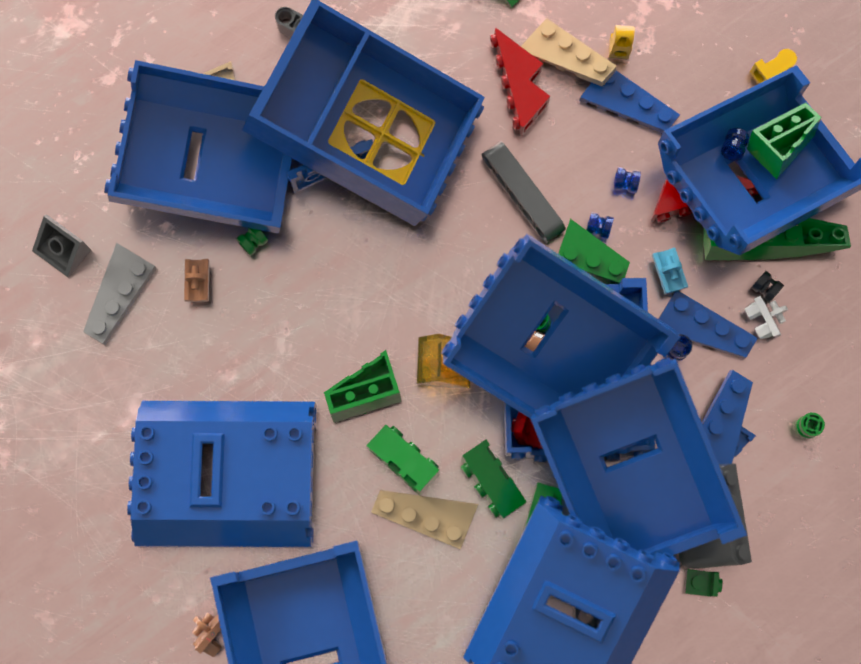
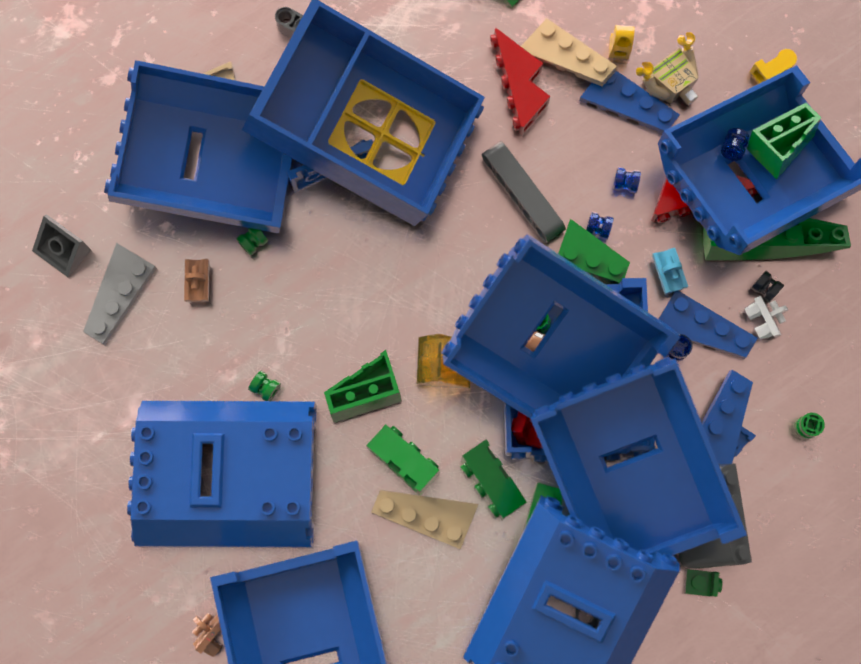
none -> green wheel [248,370,281,401]
none -> tan torso [636,32,698,105]

